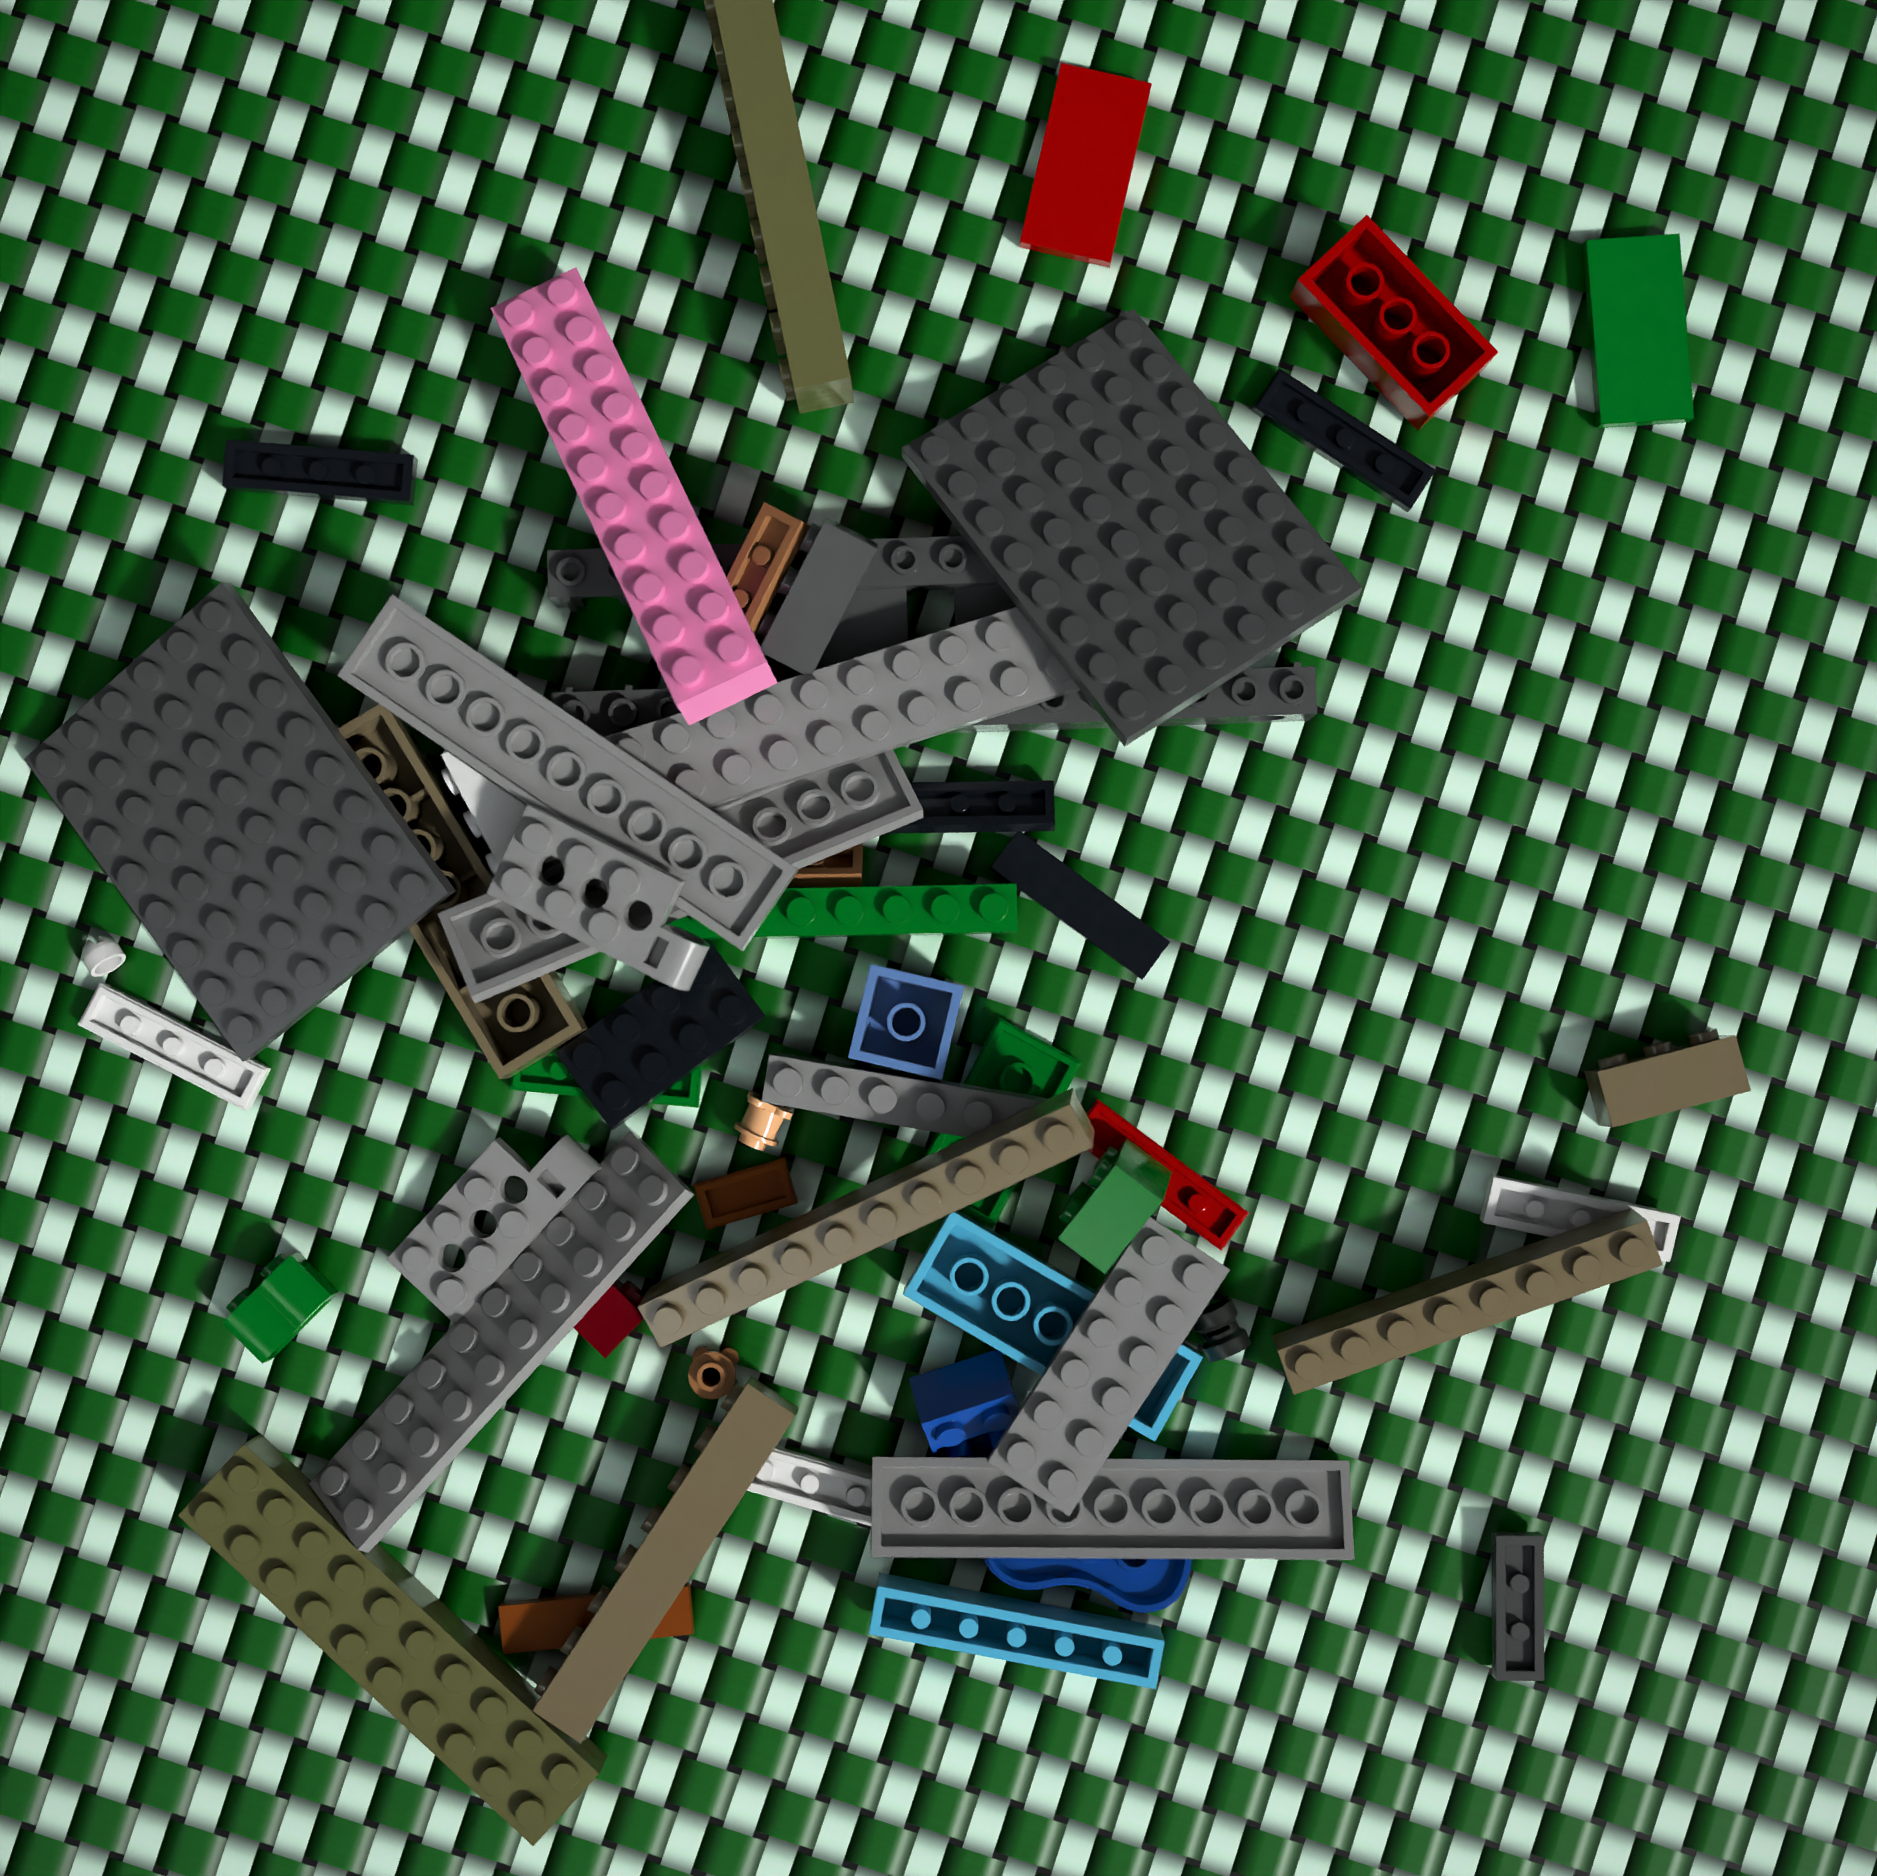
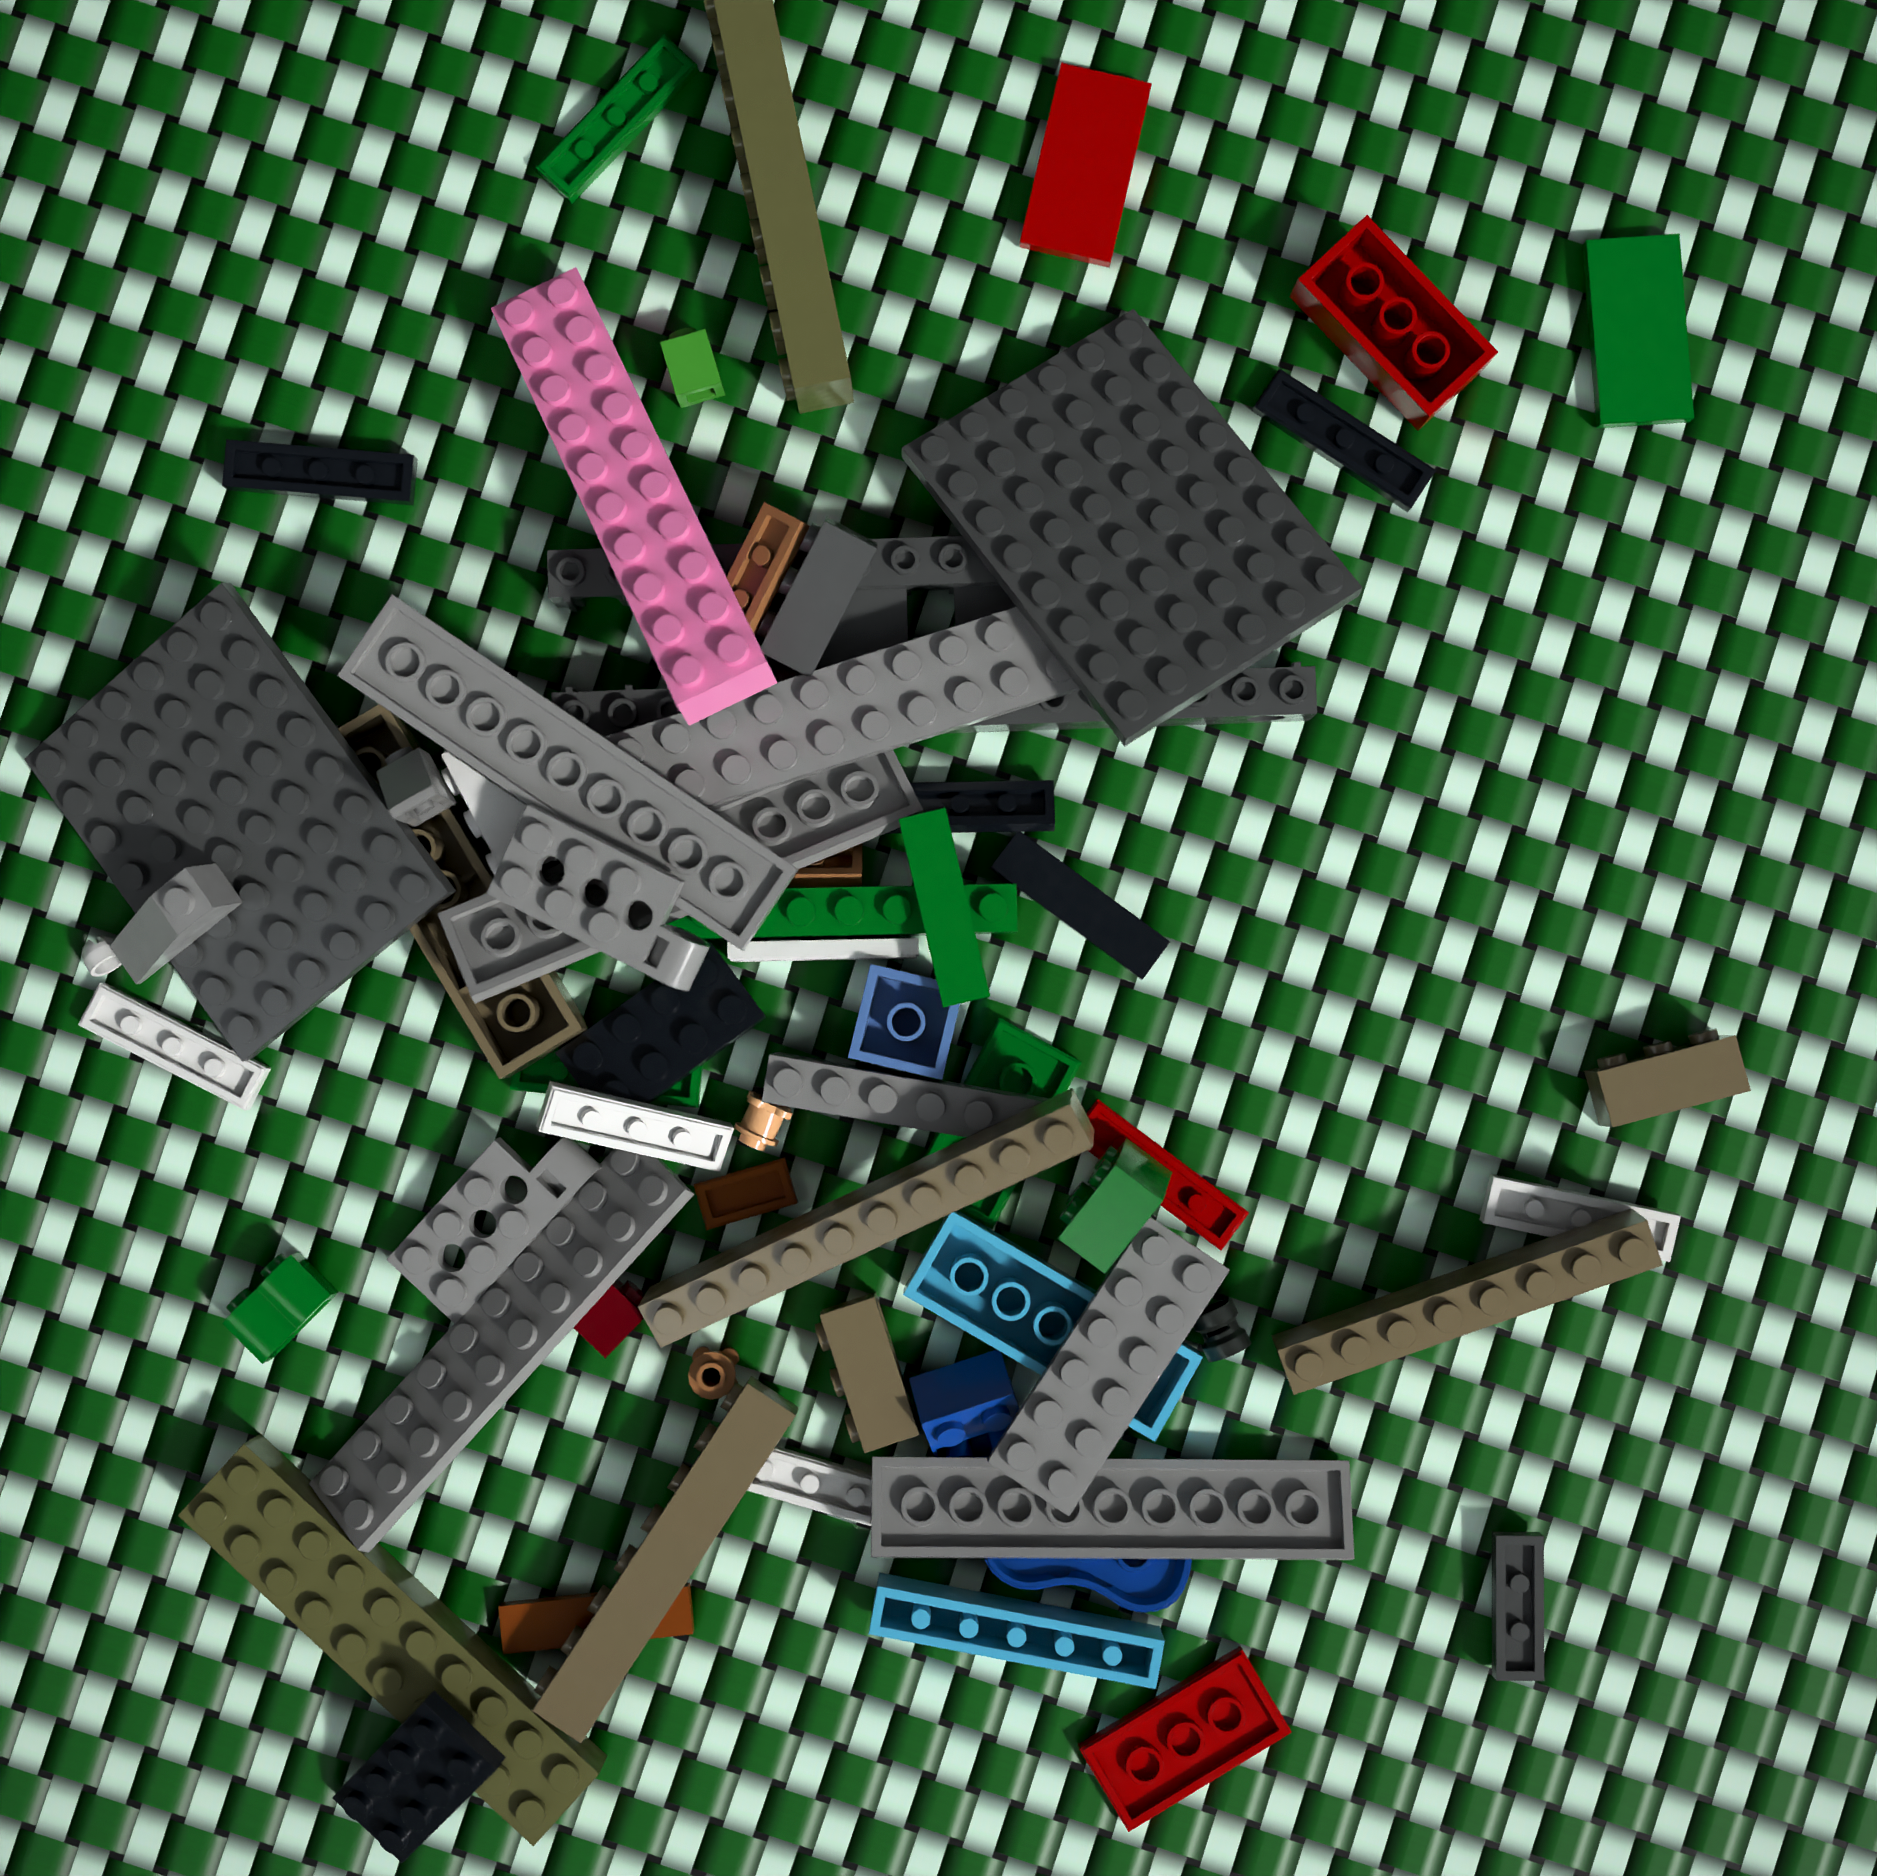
none -> light grey slope [110,863,243,985]
none -> black plate [332,1690,506,1863]
none -> light grey slope [376,747,457,827]
none -> green tile [535,34,699,204]
none -> white tile [536,1081,734,1172]
none -> bright green brick [660,328,725,408]
none -> white tile [727,938,919,962]
none -> dark tan brick [815,1292,920,1453]
none -> green tile [898,808,990,1008]
none -> red tile [1078,1646,1292,1832]

